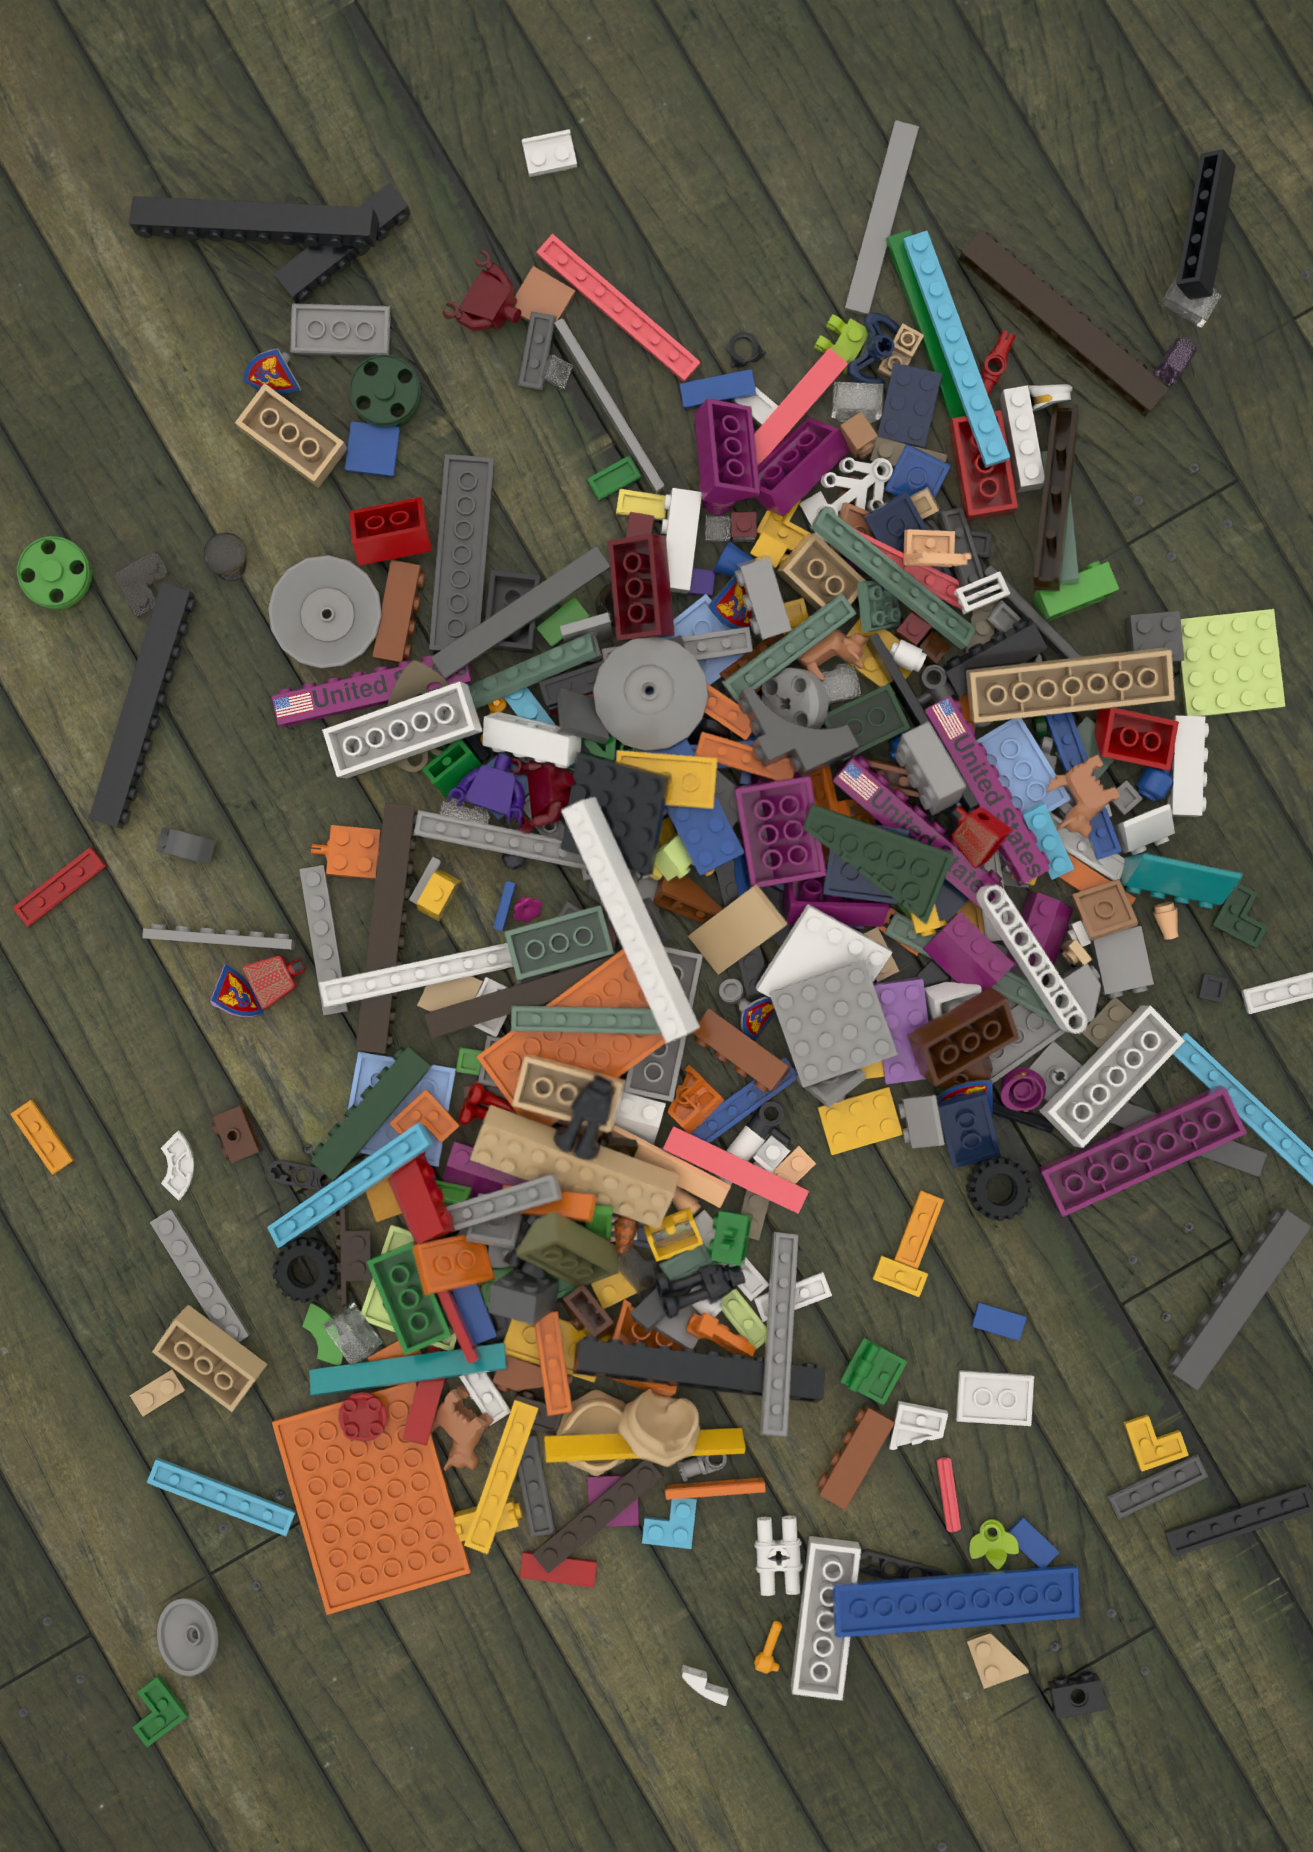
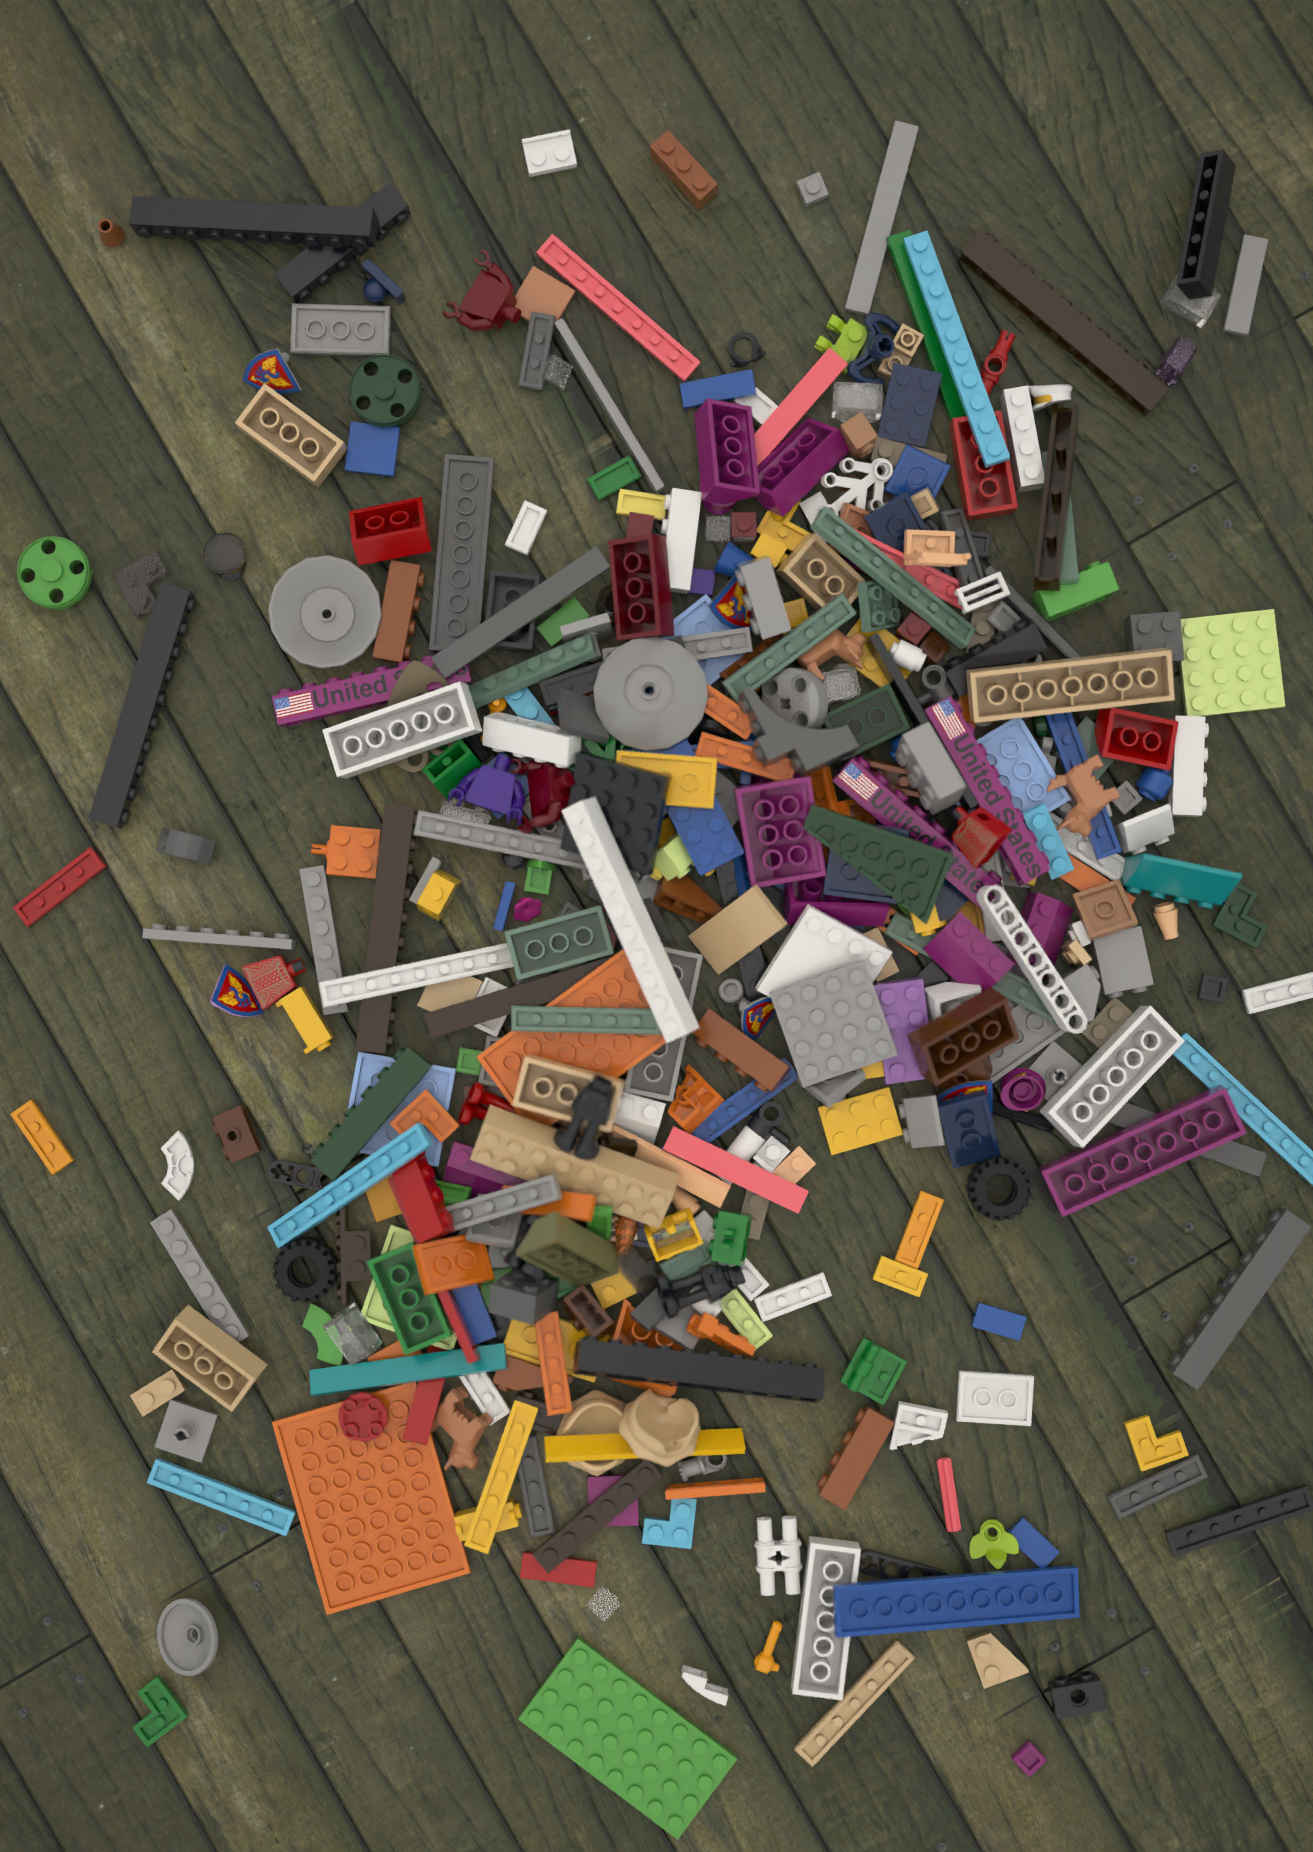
light grey tile [760,1232,798,1437] -> none
none -> dark orange cone [98,218,124,247]
none -> light grey tile [154,1398,219,1463]
none -> yellow brick [275,987,335,1054]
none -> dark blue tile [361,258,405,305]
none -> white tile [505,500,547,556]
none -> bright green plate [518,1636,737,1840]
none -> bright green tile [524,860,556,895]
none -> clear tile [586,1585,621,1622]
none -> dark orange brick [650,130,718,210]
none -> tan tile [794,1638,915,1767]
none -> light grey plate [796,172,829,207]
none -> magenta tile [1011,1739,1047,1777]
none -> light grey tile [1222,234,1268,337]

